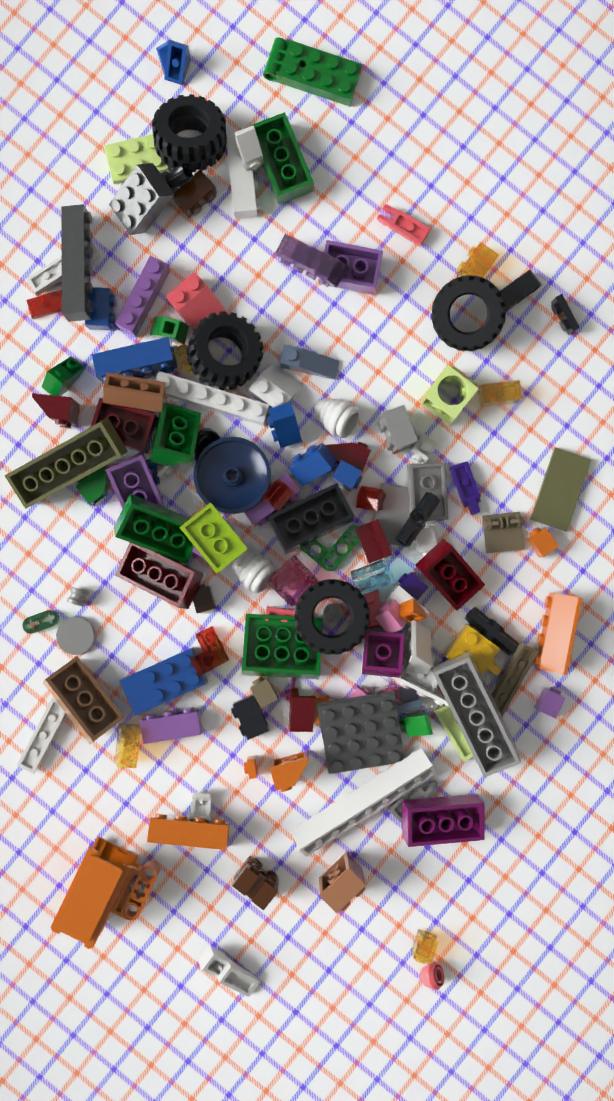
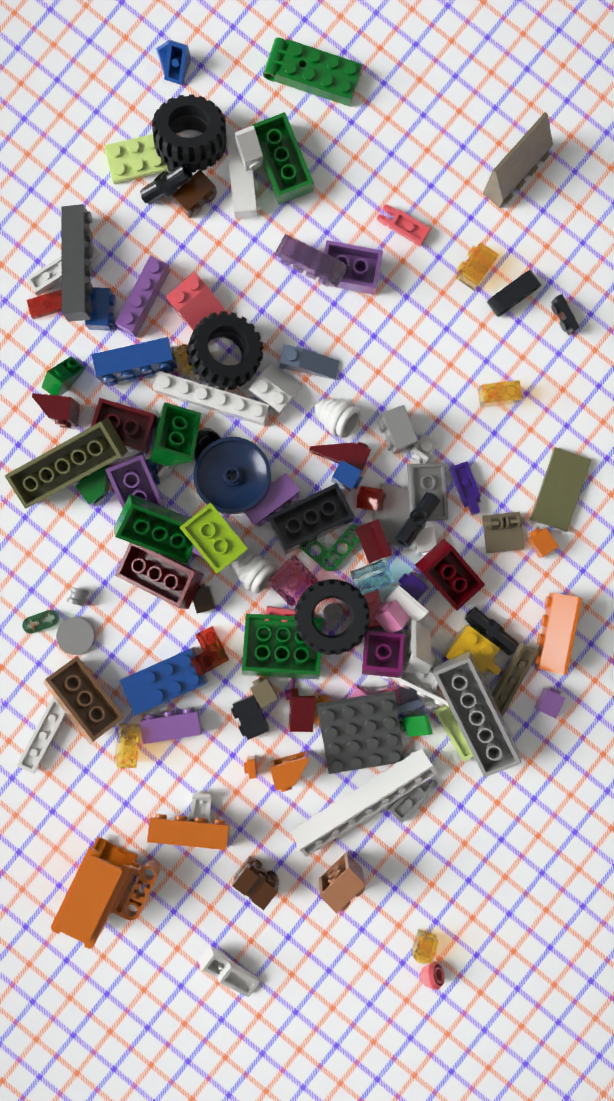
nougat brick [103,372,166,412] -> none
dark grey brick [109,163,175,235] -> none
green slope [150,316,190,344] -> none
clear red piece [262,478,294,511] -> none
blue brick [267,402,302,448] -> none
blue brick [289,442,336,486] -> none
orange slope [399,599,427,623] -> none
magenta brick [402,794,485,847] -> none
yellowish green brick [420,365,479,425] -> none
black tyre [431,275,506,352] -> none
none -> dark tan slope [482,112,553,208]

